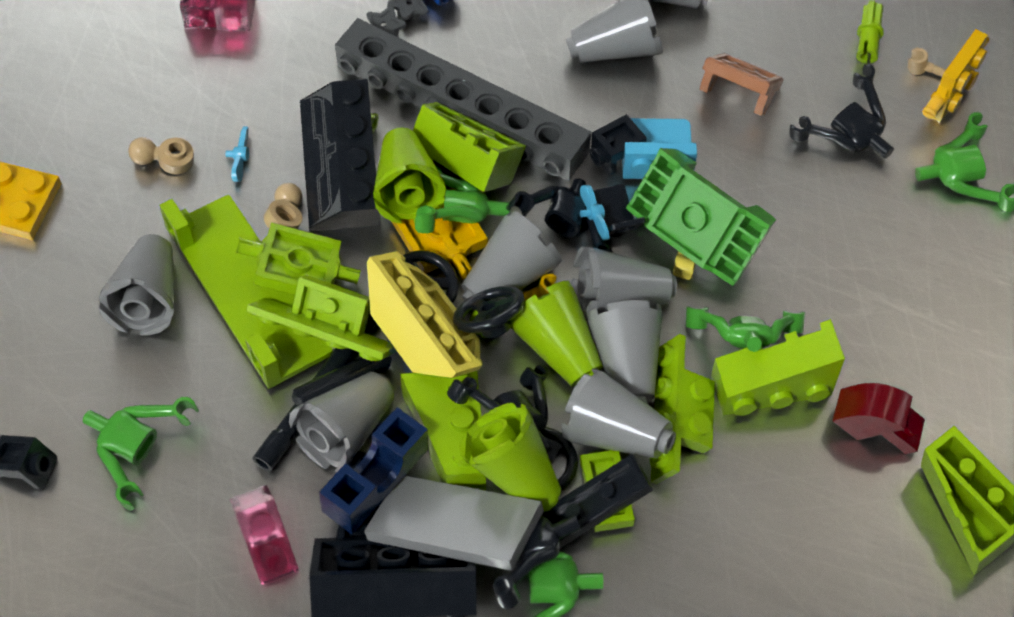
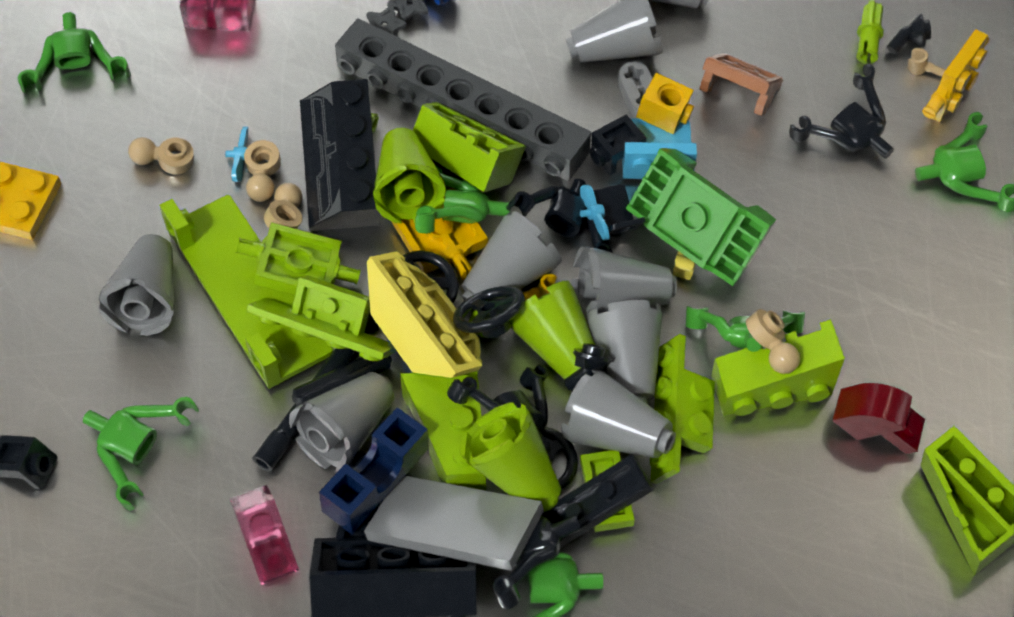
none -> bright green piece [18,12,131,93]
none -> tan plate [244,140,281,202]
none -> black plate [564,343,611,391]
none -> light grey beam [618,62,653,118]
none -> yellow brick [636,73,694,134]
none -> tan plate [746,309,800,374]
none -> black plate [886,13,931,54]

